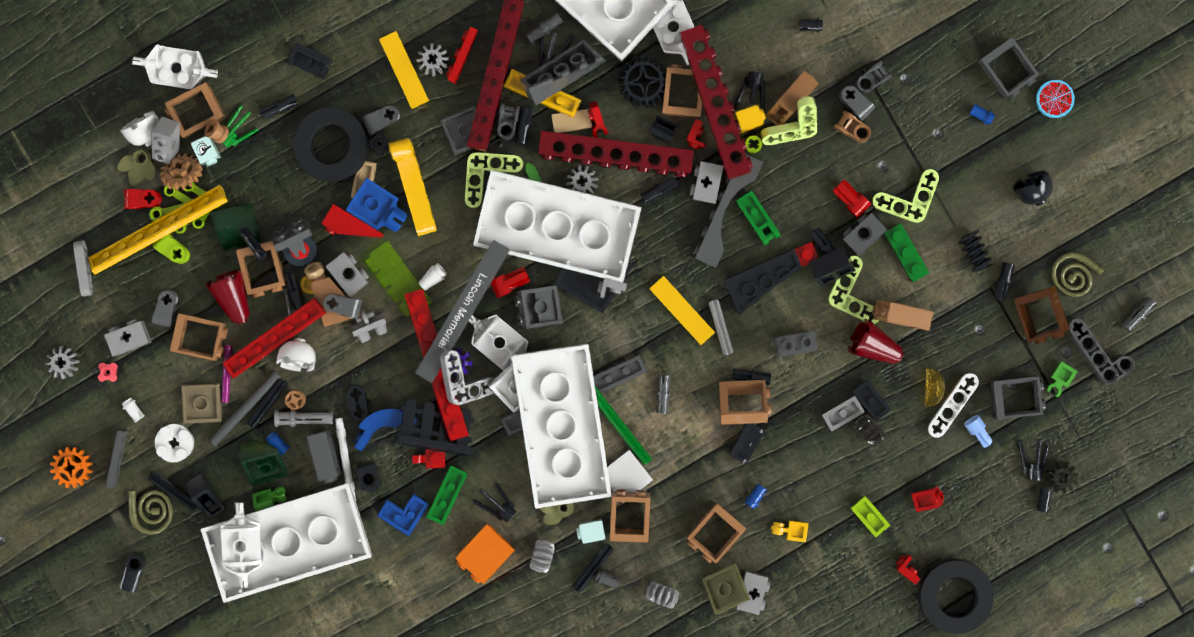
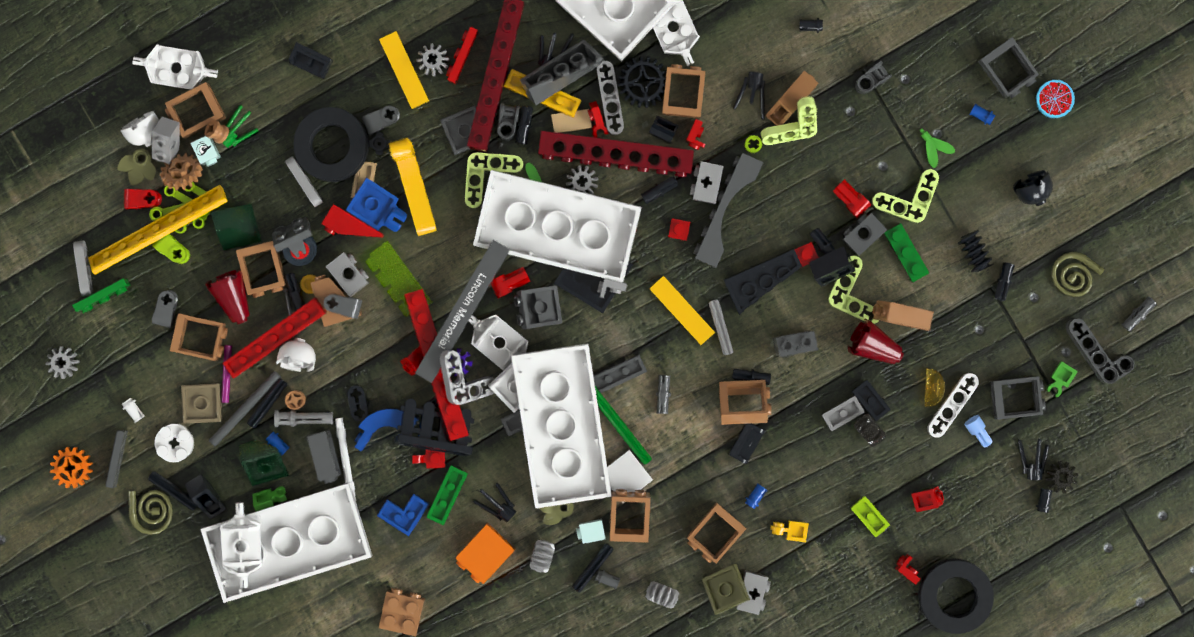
coral plate [98,363,118,382] -> none
light grey brick [104,319,152,356] -> none
black piece [119,552,147,593] -> none
black axle [239,227,267,261] -> none
black axle [260,94,298,119] -> none
tan tile [304,262,325,279] -> none
light grey hips [351,309,387,343] -> none
black brick [356,463,382,493] -> none
white cone [418,263,447,291] -> none
dark grey pin [525,13,564,44] -> none
dark red brick [679,25,753,180] -> none
yellow brick [733,105,766,134] -> none
green plate [735,191,781,246] -> none
medium nougat piece [833,110,871,143] -> none
dark grey piece [839,86,875,122] -> none
reddish brown window [1014,286,1069,344] -> none
none -> green plate [72,278,131,314]
none -> light grey beam [285,156,323,207]
none -> medium nougat plate [379,588,425,637]
none -> red bracket [400,346,423,376]
none -> light grey beam [597,61,624,135]
none -> red plate [668,218,691,241]
none -> bright green piece [920,128,955,168]

